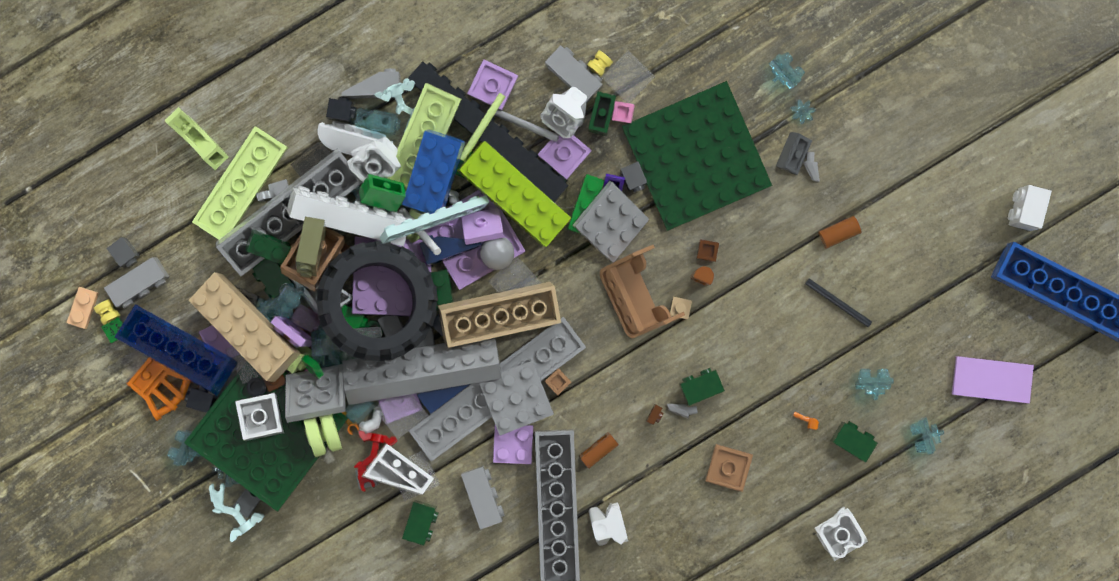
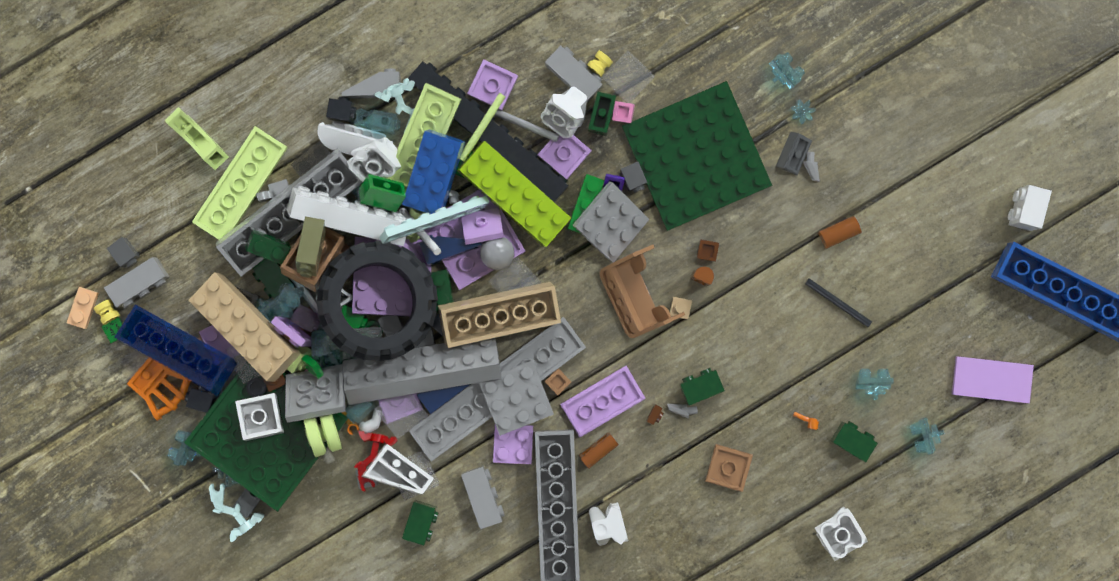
none -> lavender tile [560,366,646,437]

